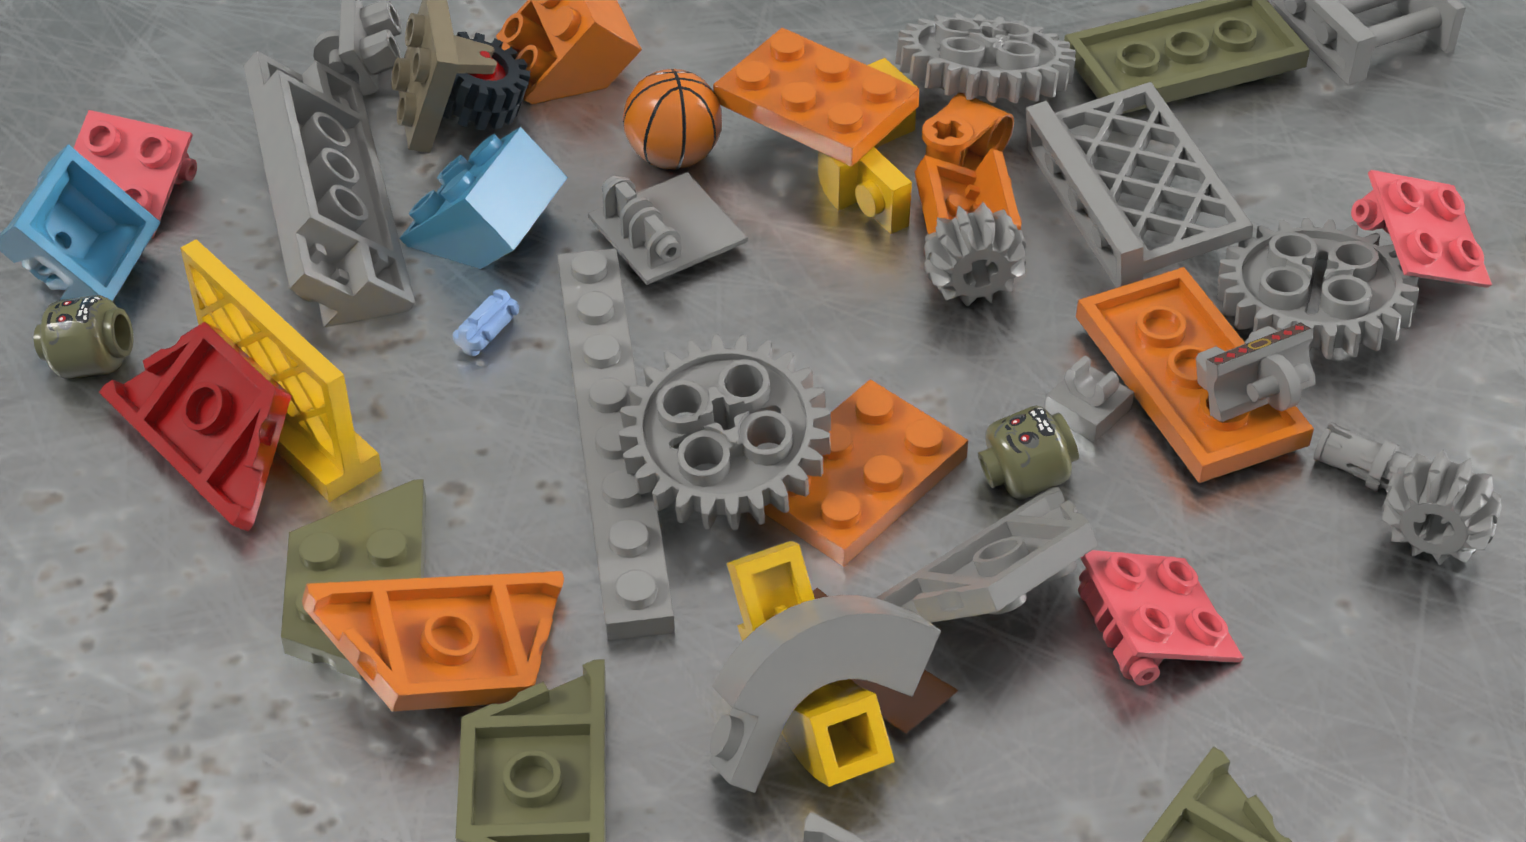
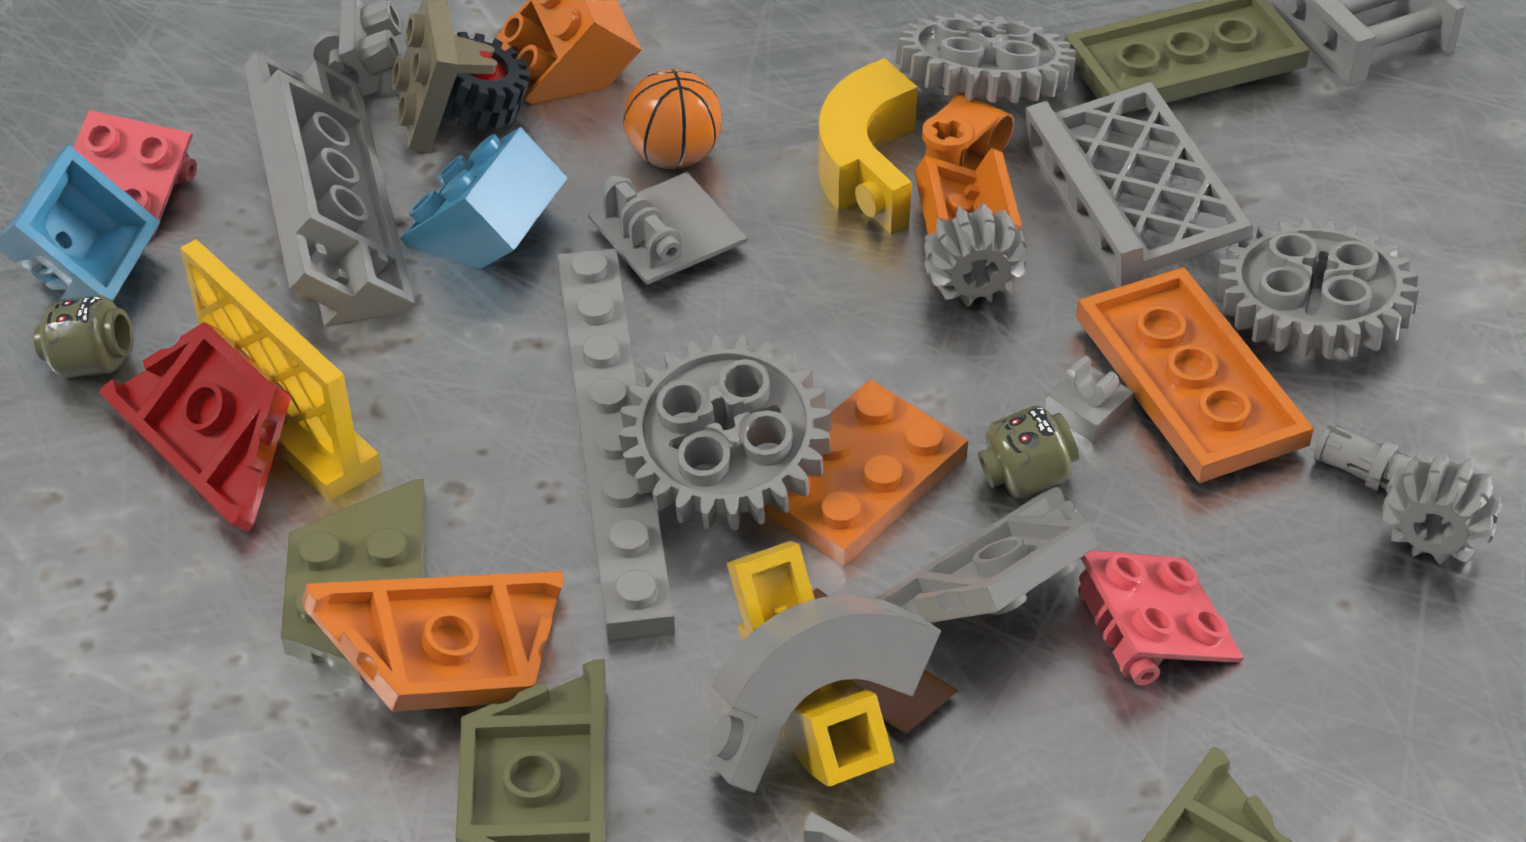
light blue piece [453,289,519,356] -> none
orange plate [713,28,919,167] -> none
light grey hips [1196,322,1316,422] -> none
coral hinge [1351,170,1492,288] -> none

